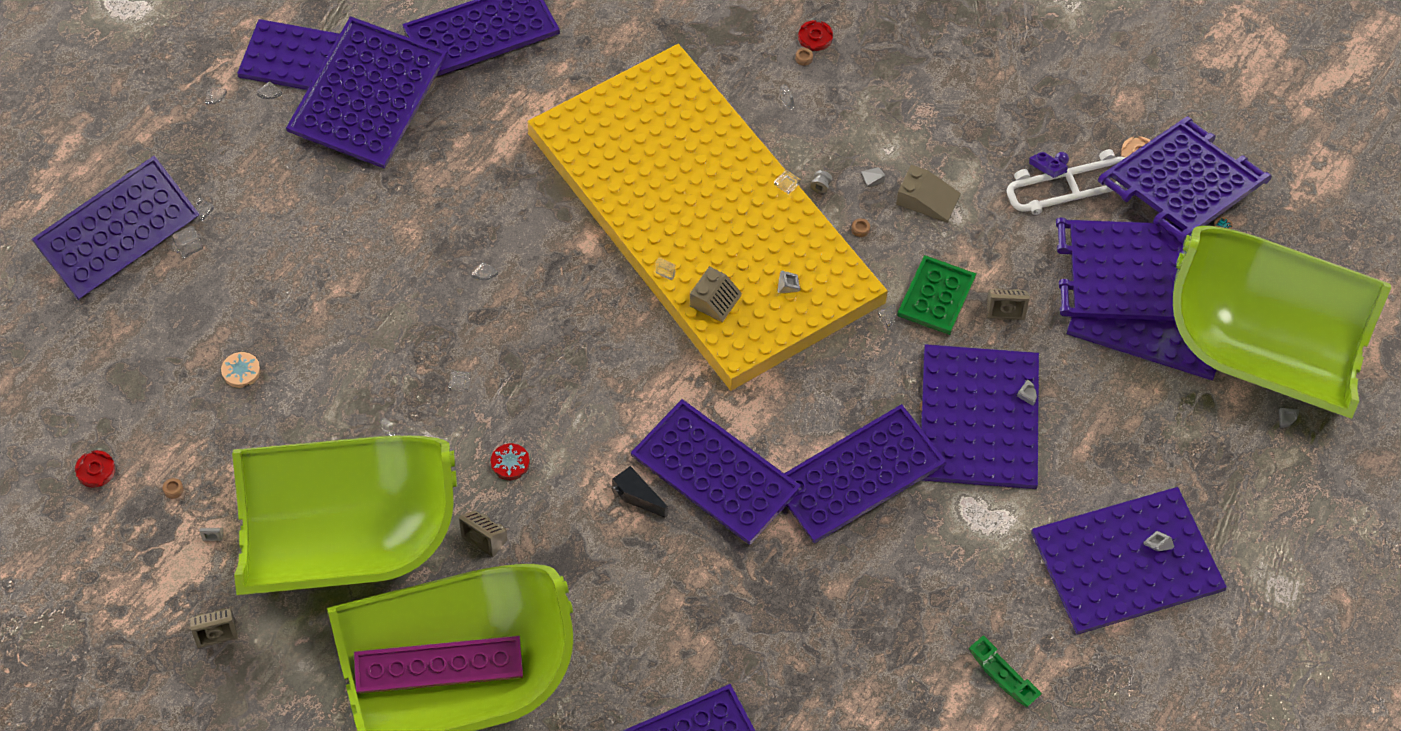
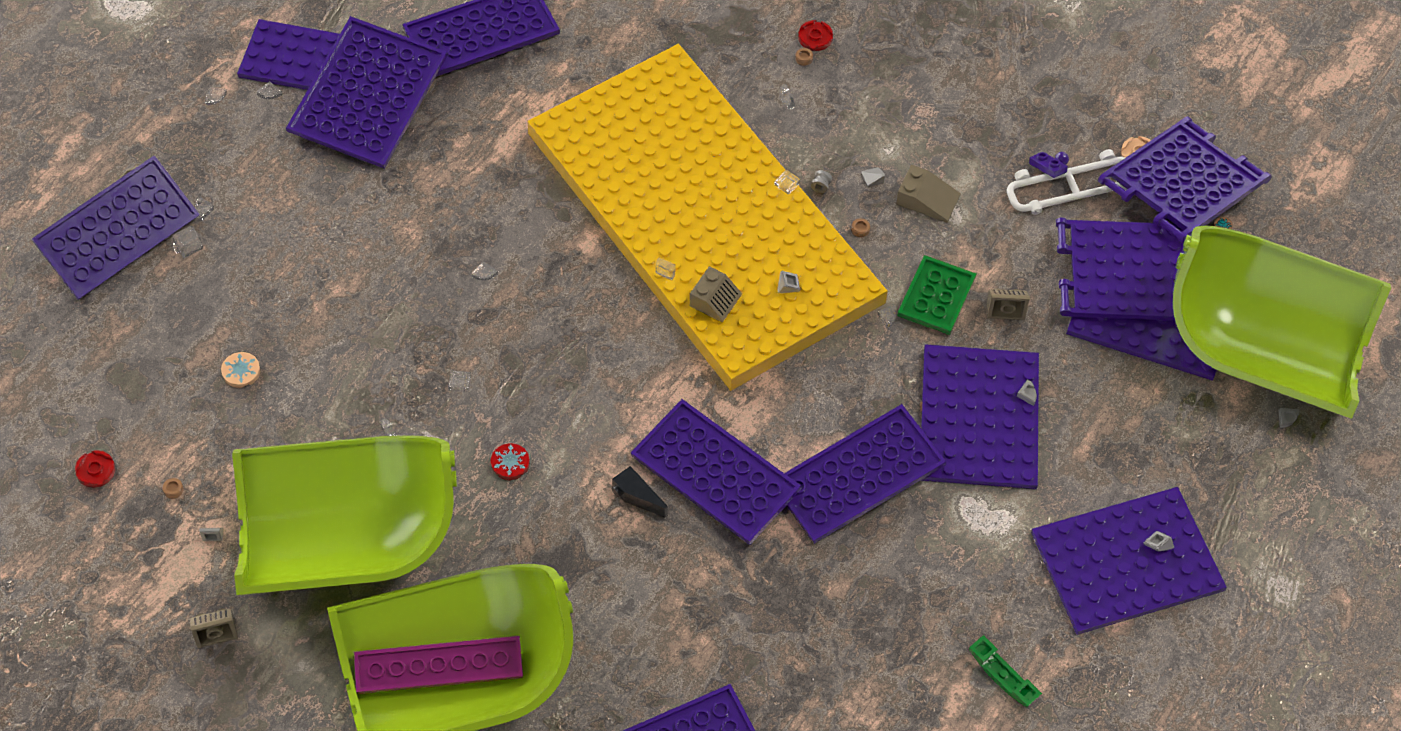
dark tan slope [459,510,508,557] -> none

